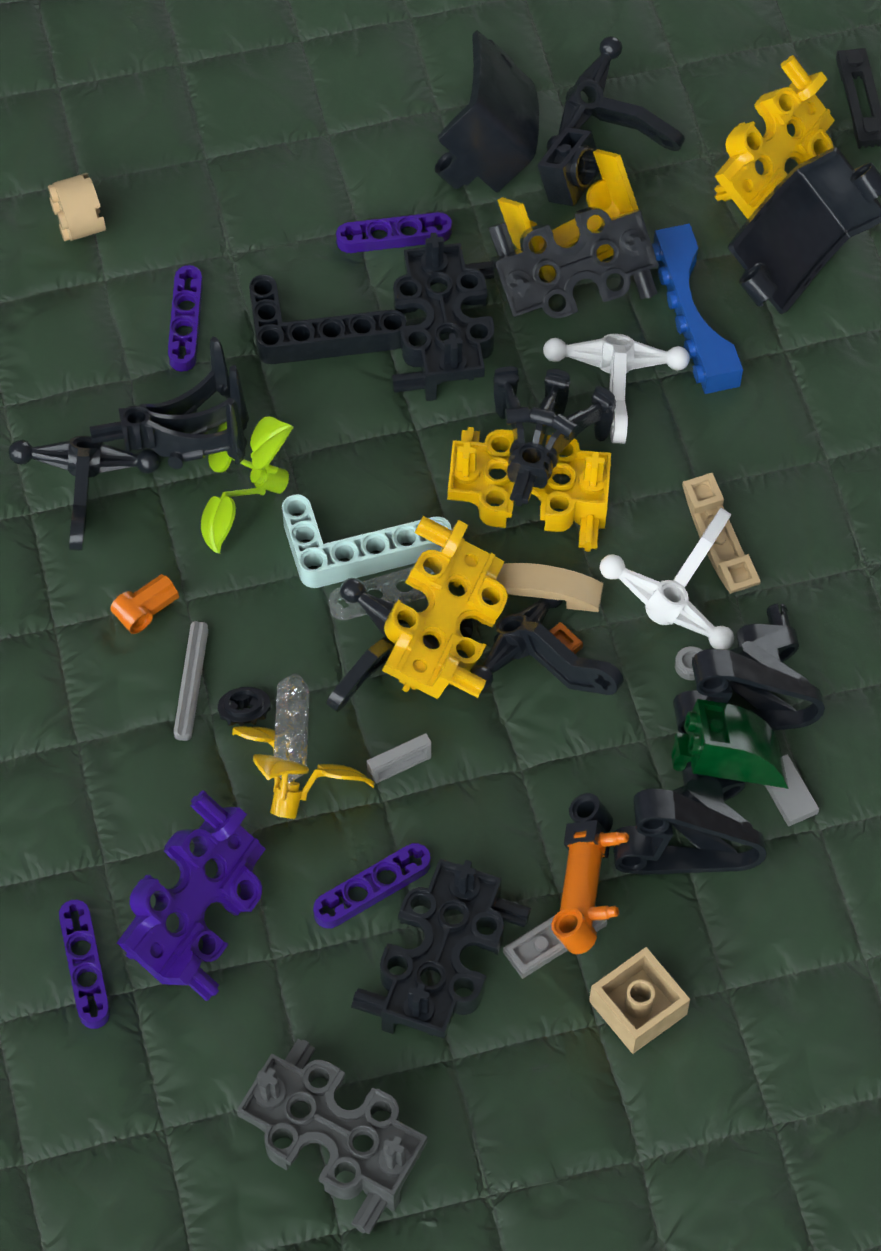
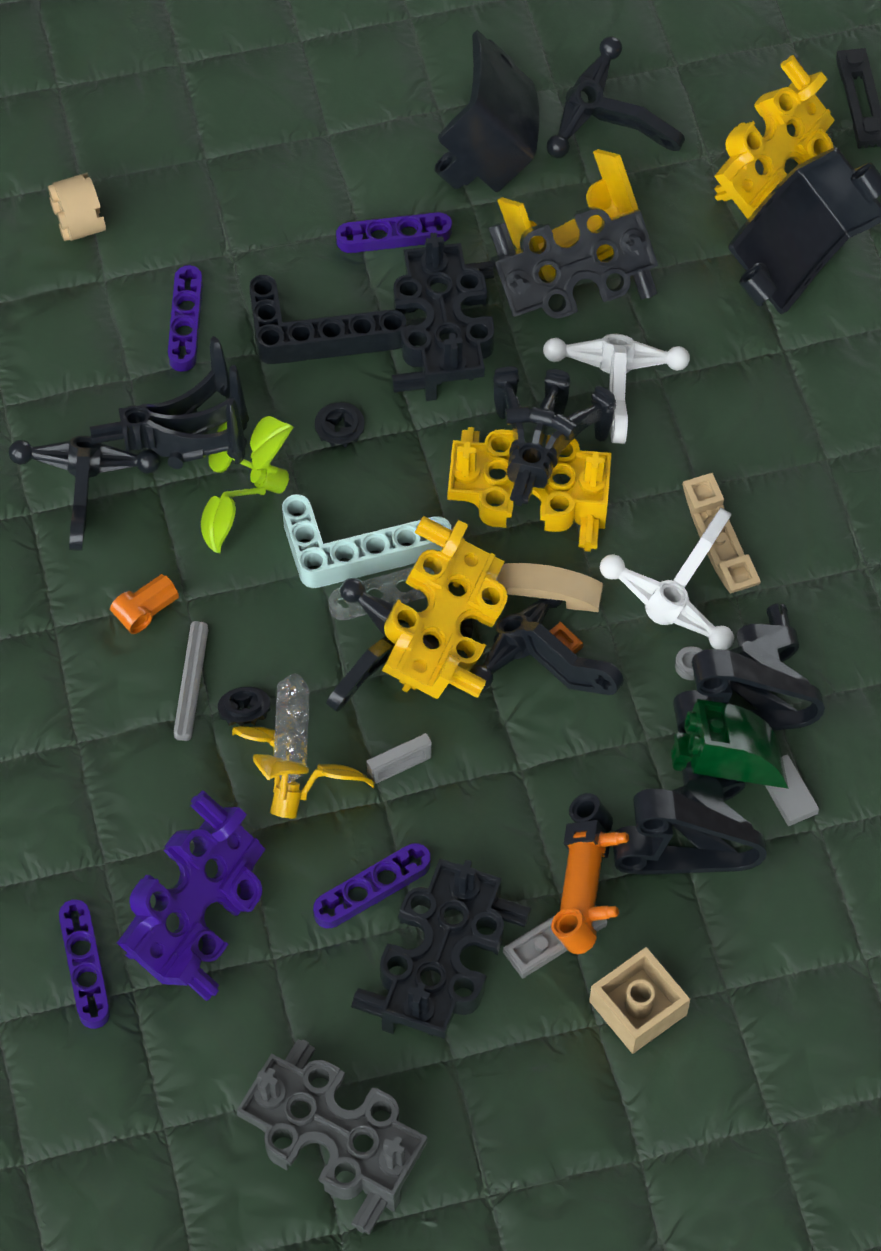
black brick [537,127,600,206] -> none
blue arch [652,224,743,394] -> none
none -> black gear [315,402,365,448]

